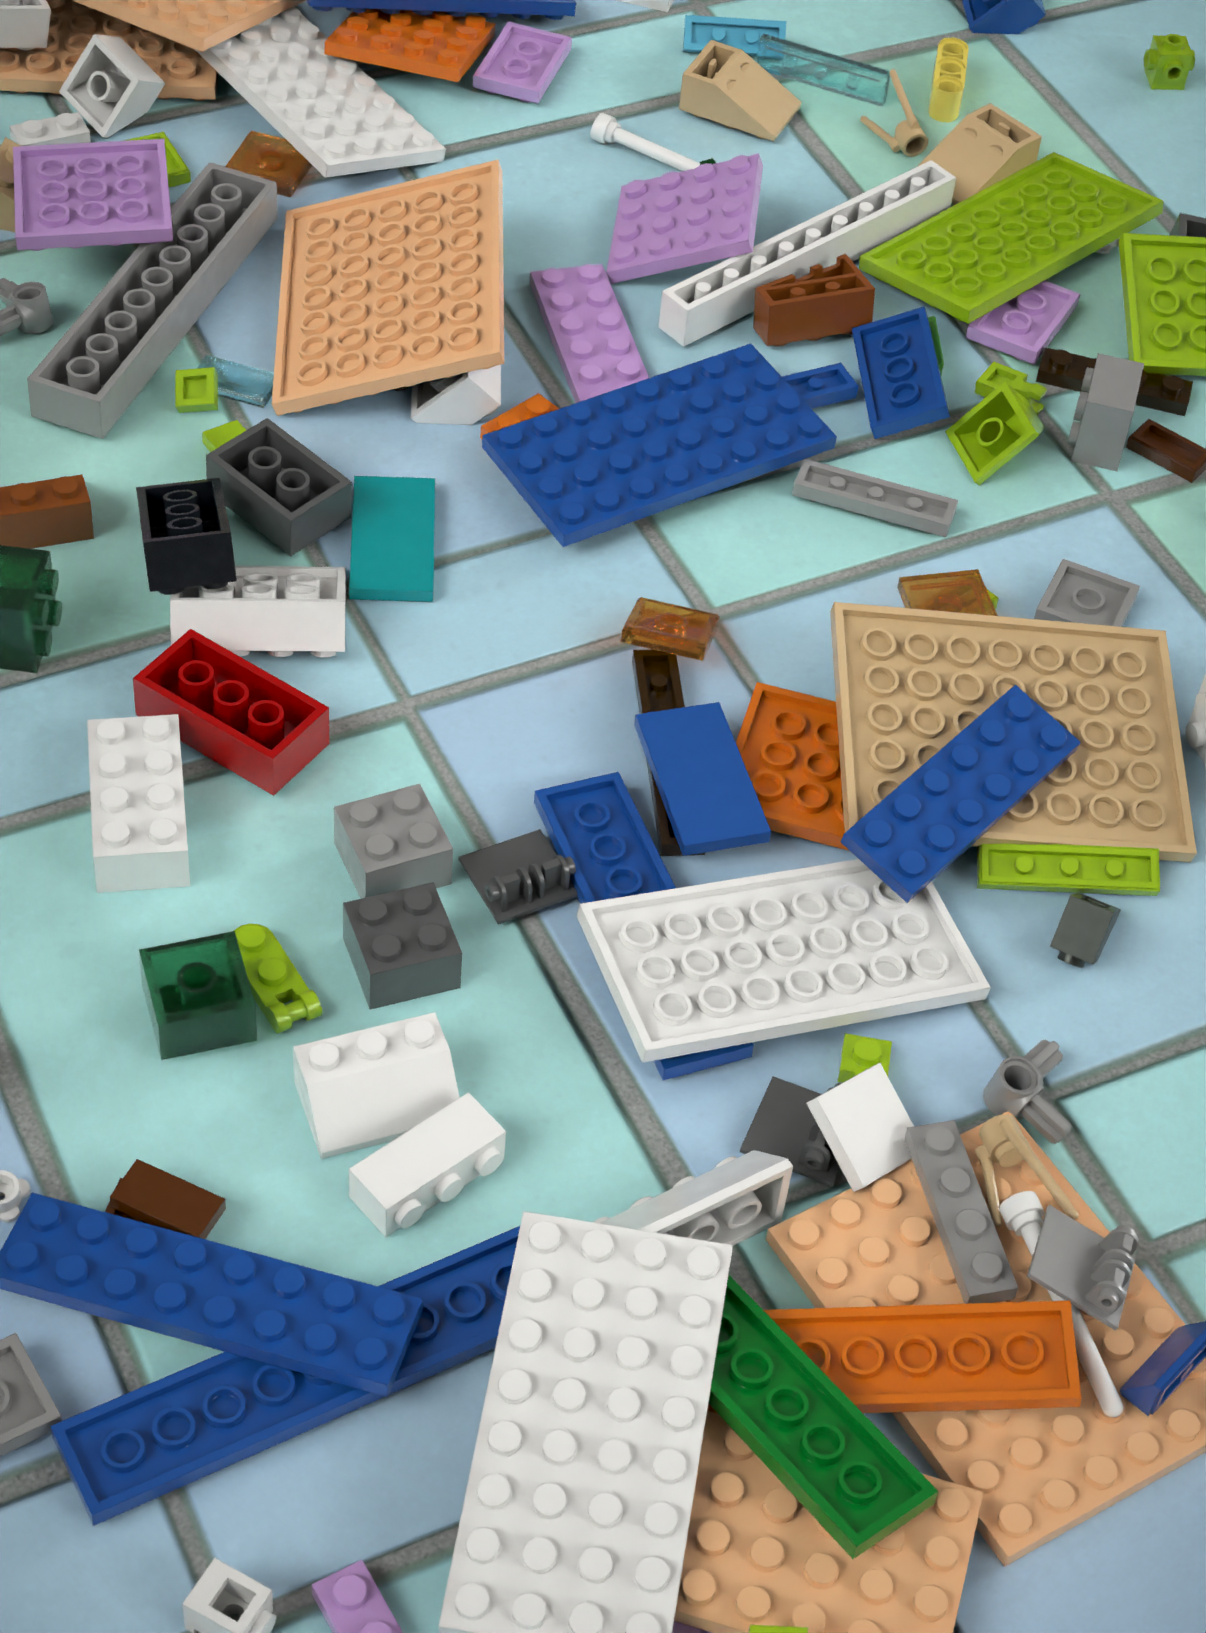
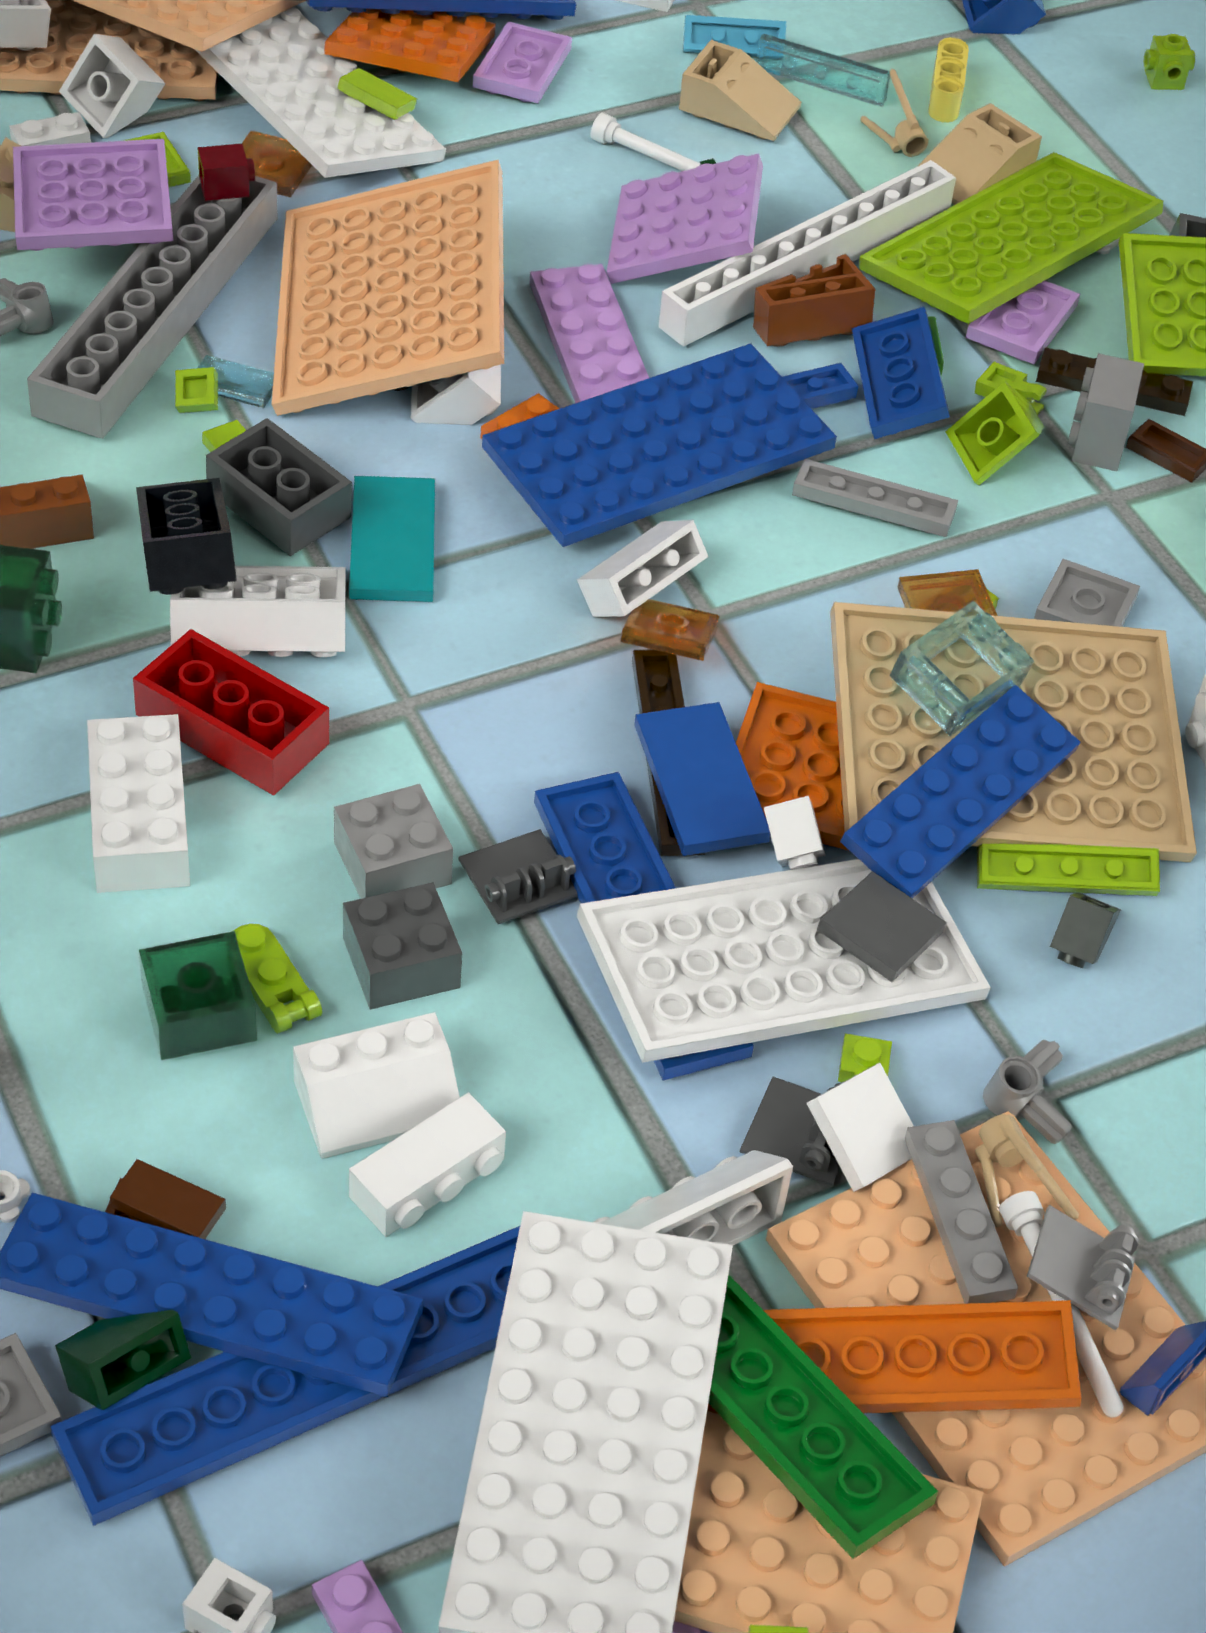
none -> dark green slope [55,1309,191,1411]
none -> dark red brick [198,143,255,201]
none -> lime tile [337,68,417,120]
none -> white brick [577,520,709,617]
none -> white brick [764,796,826,870]
none -> dark grey tile [817,871,947,982]
none -> clear light blue window [889,601,1034,737]

